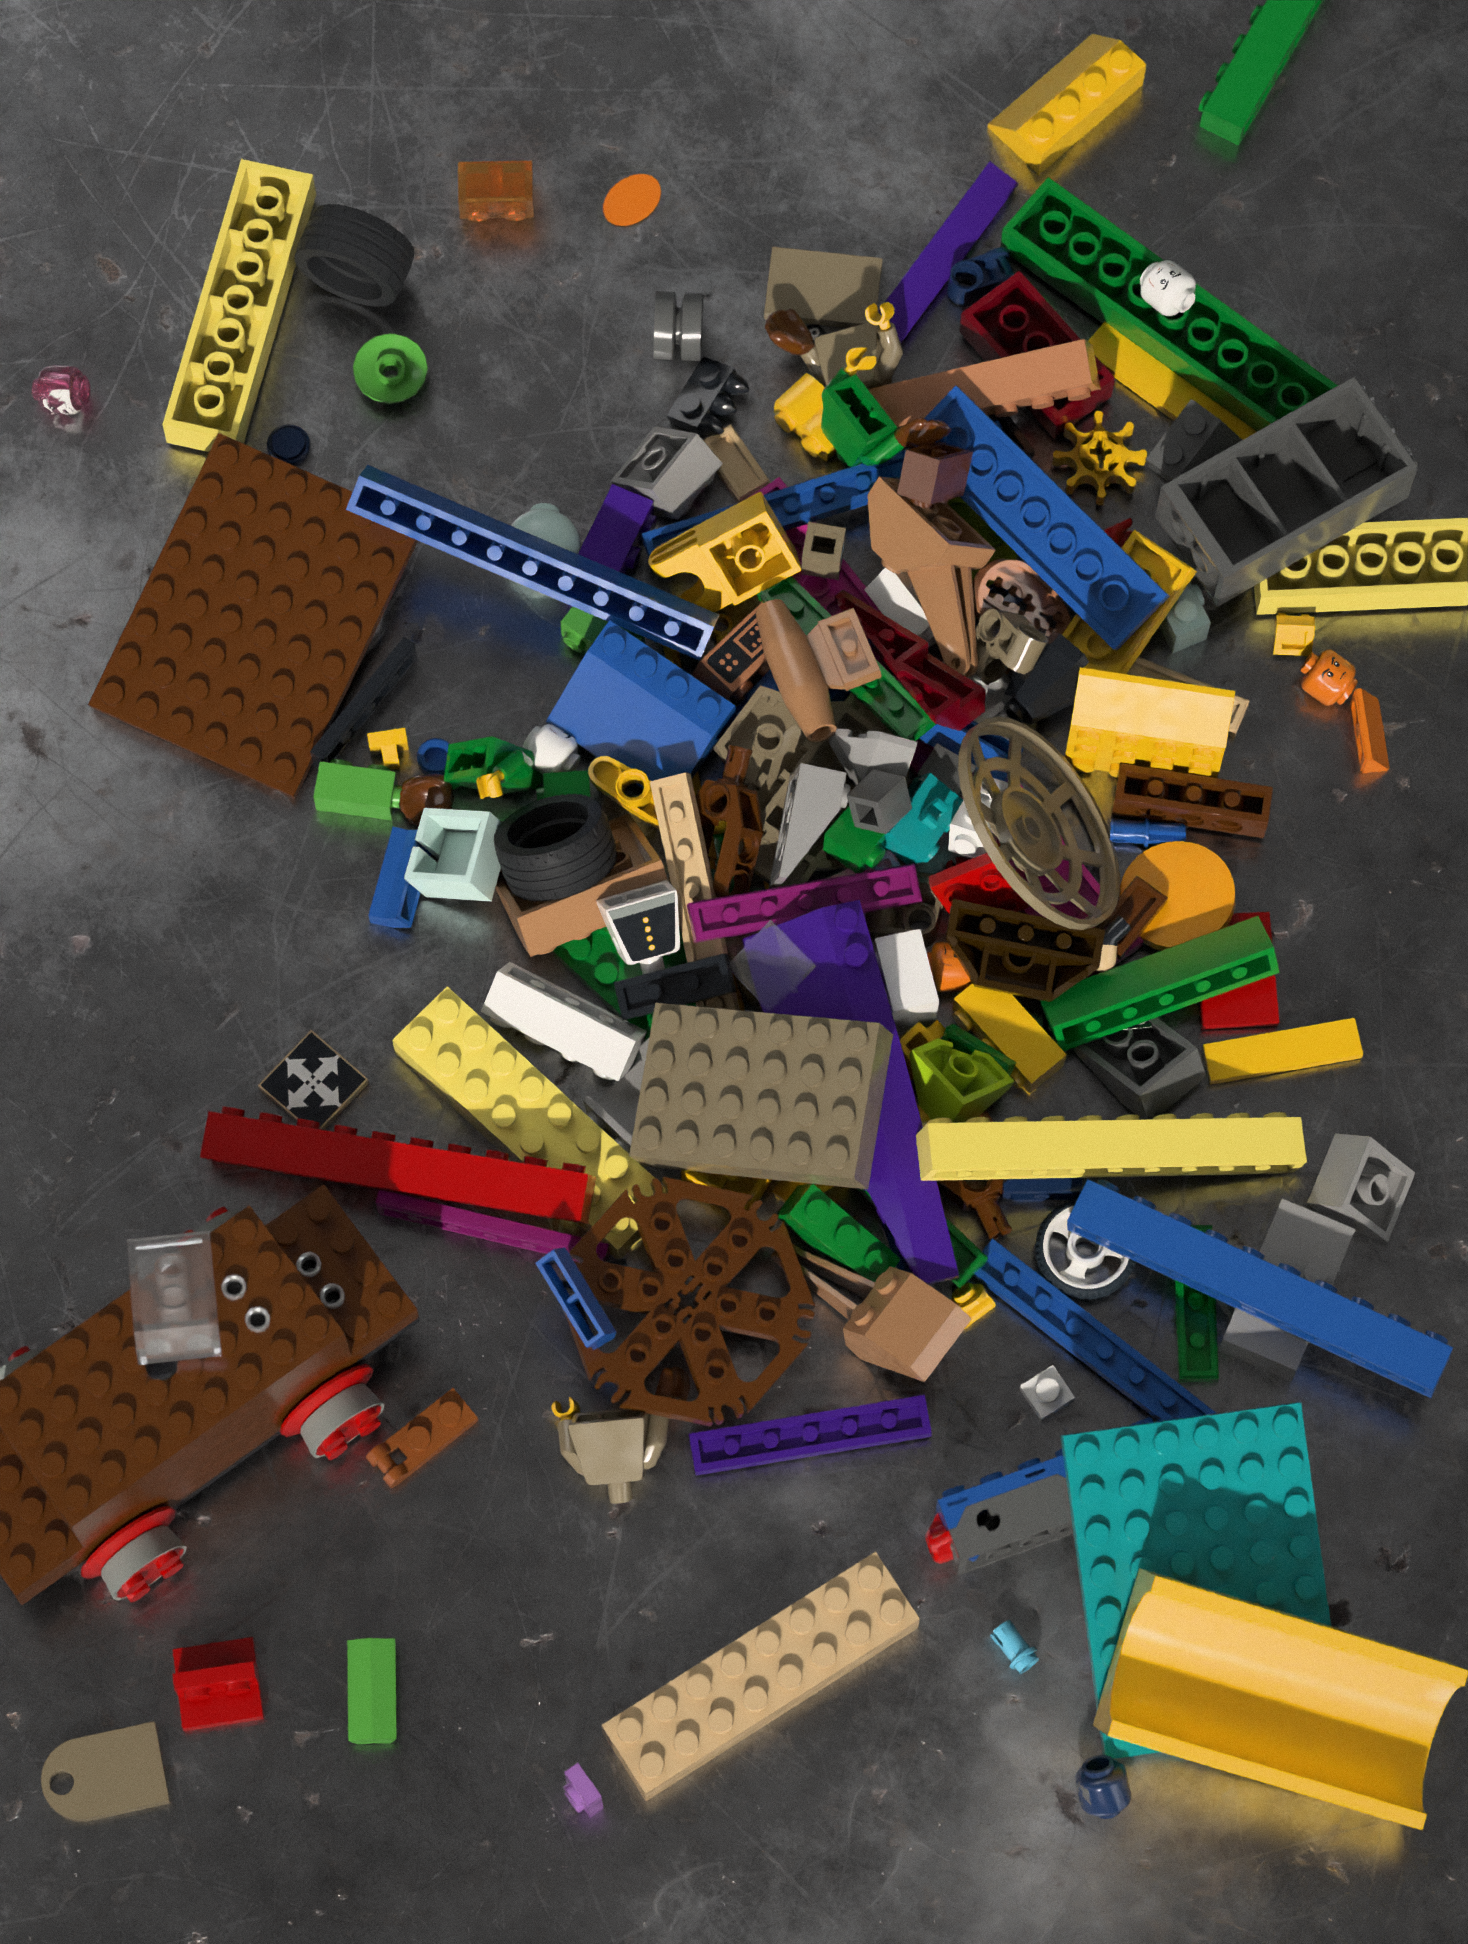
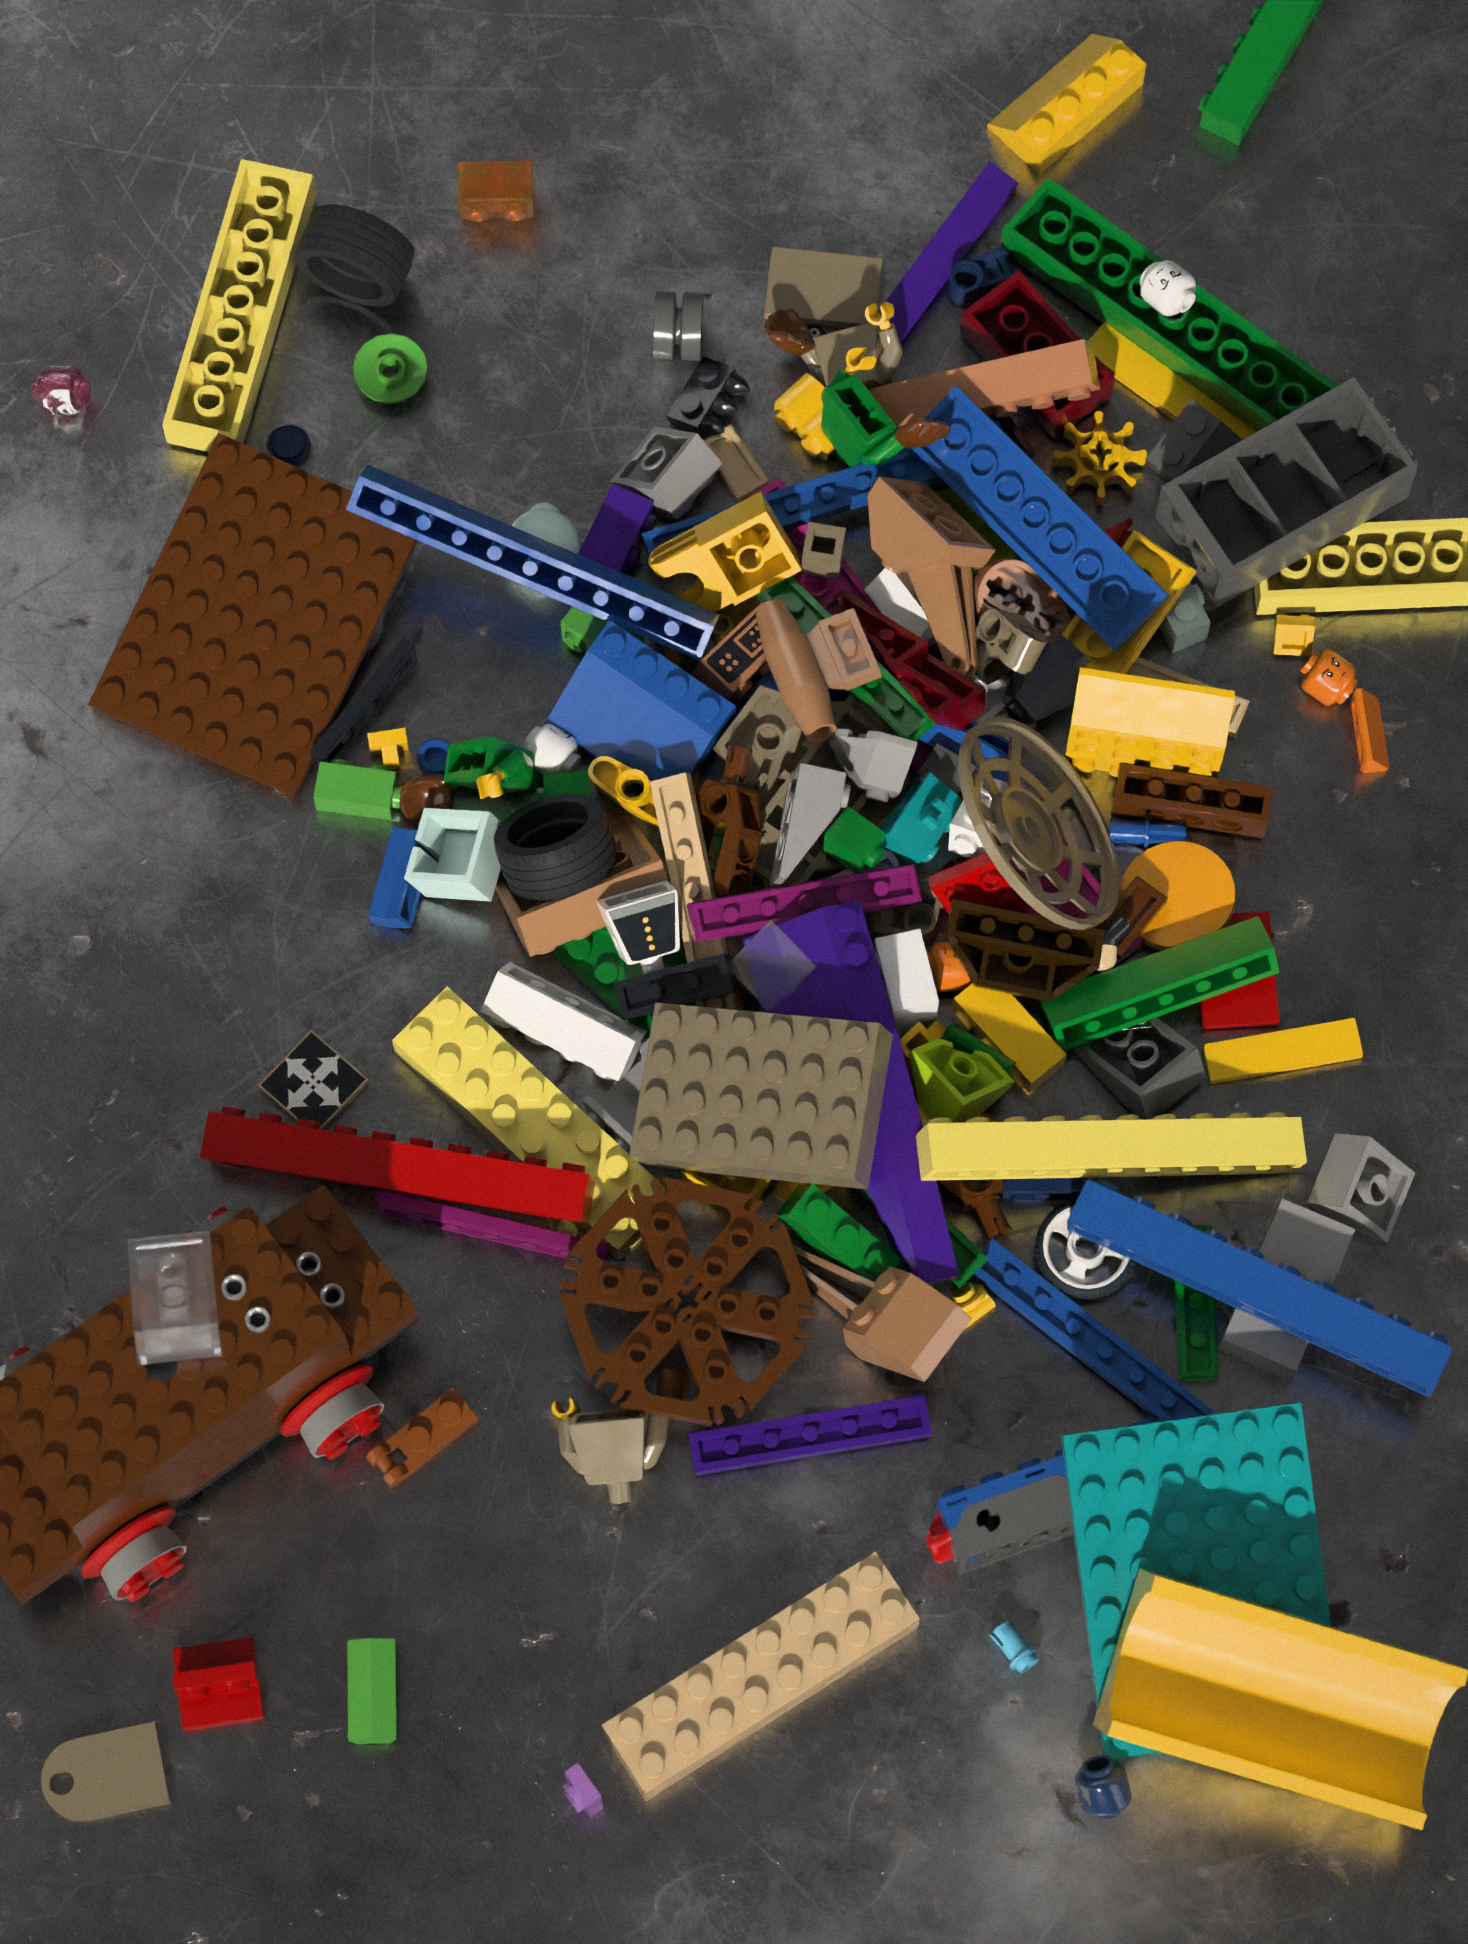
blue piece [536,1247,616,1350] -> none
orange sticker [603,174,661,226] -> none
dark grey brick [847,769,912,834] -> none
reddish brown brick [897,441,973,508] -> none
white plate [1019,1365,1075,1422] -> none

